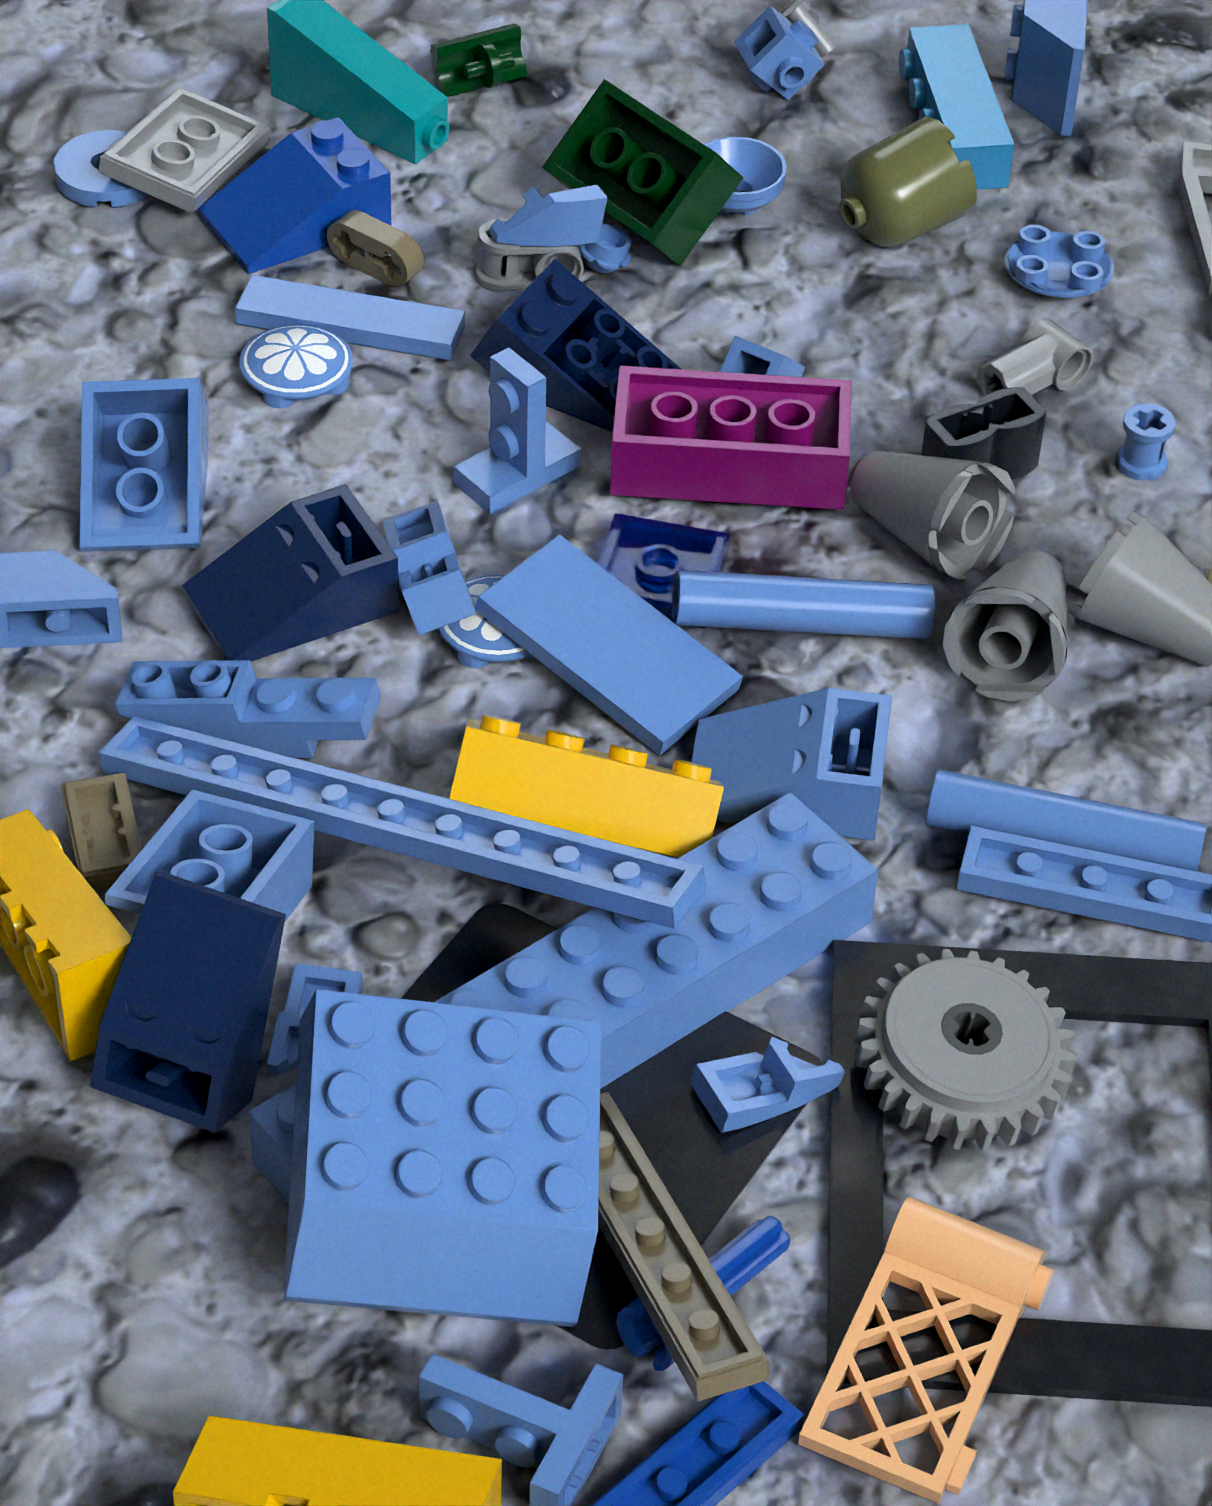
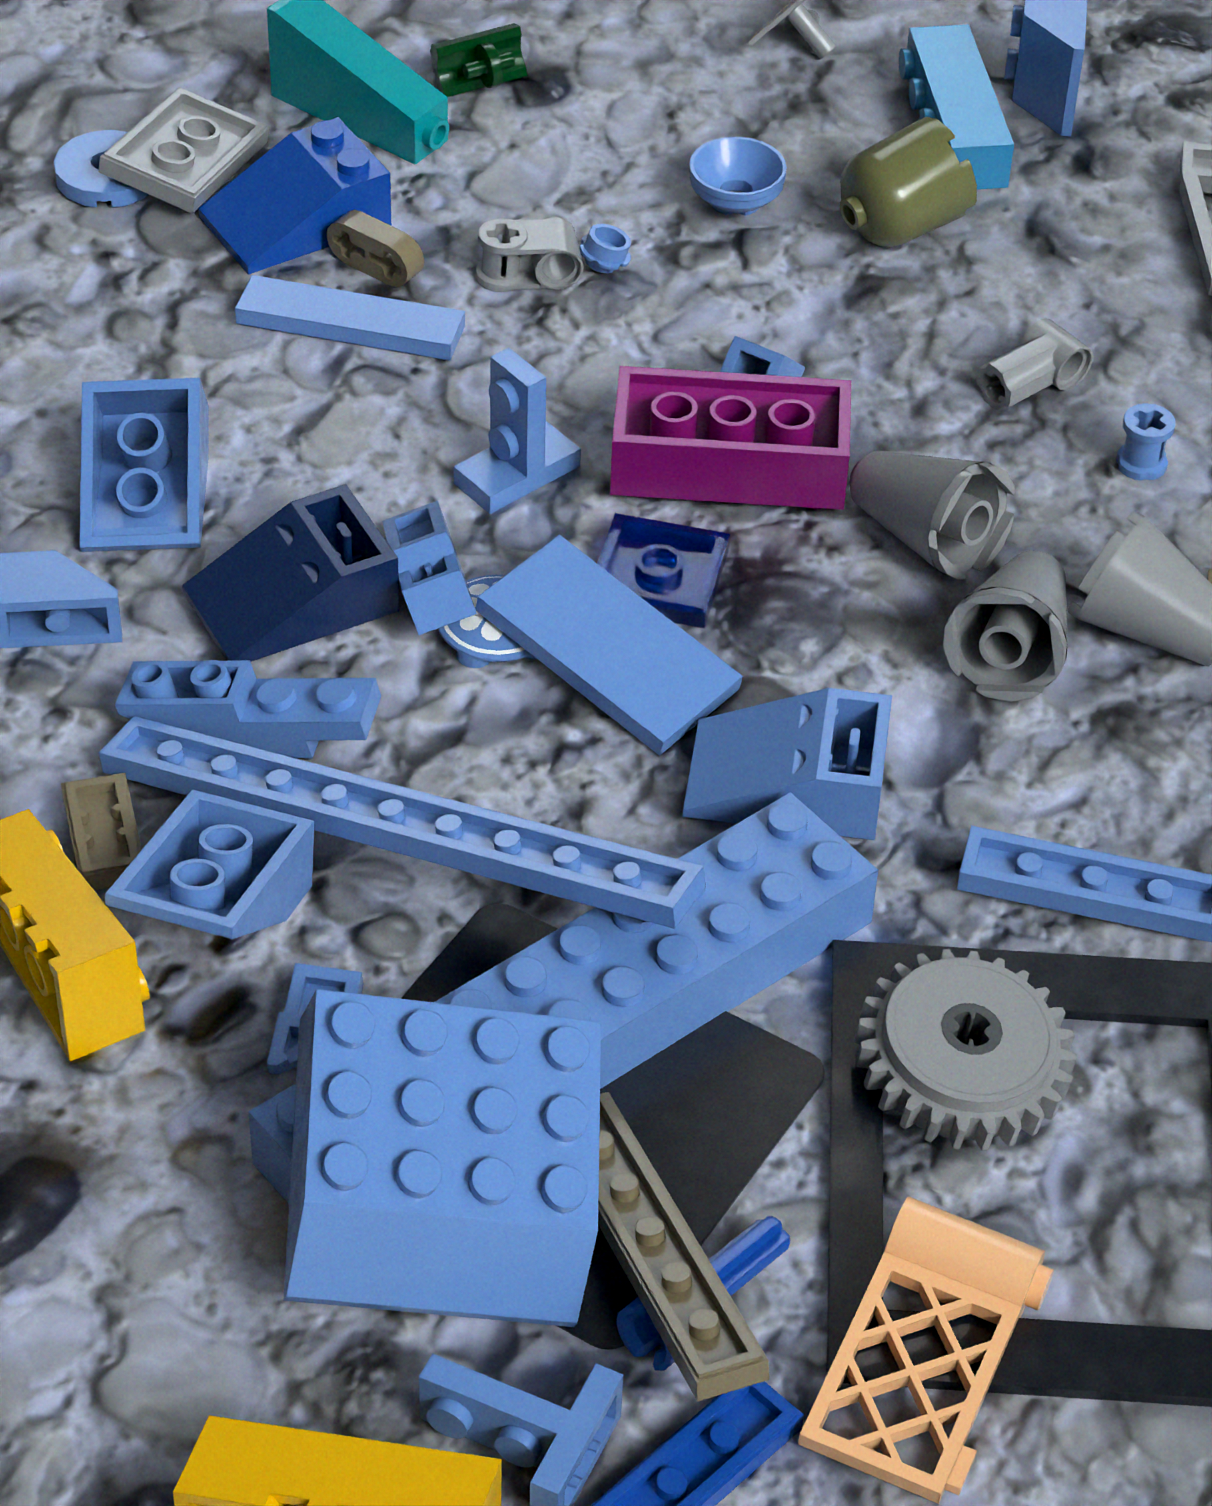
dark blue slope [90,871,286,1133] -> none
dish [240,325,353,409] -> none
yellow wedge [449,715,724,858] -> none
dark blue slope [470,259,681,432] -> none
medium blue slope [489,185,607,247] -> none
dark green brick [542,79,744,266] -> none
medium blue piece [672,570,935,639] -> none
medium blue slope [690,1037,845,1133] -> none
medium blue brick [734,6,825,100] -> none
black brick [921,387,1047,480] -> none
medium blue piece [926,769,1207,872] -> none
medium blue dish [1005,225,1114,298] -> none

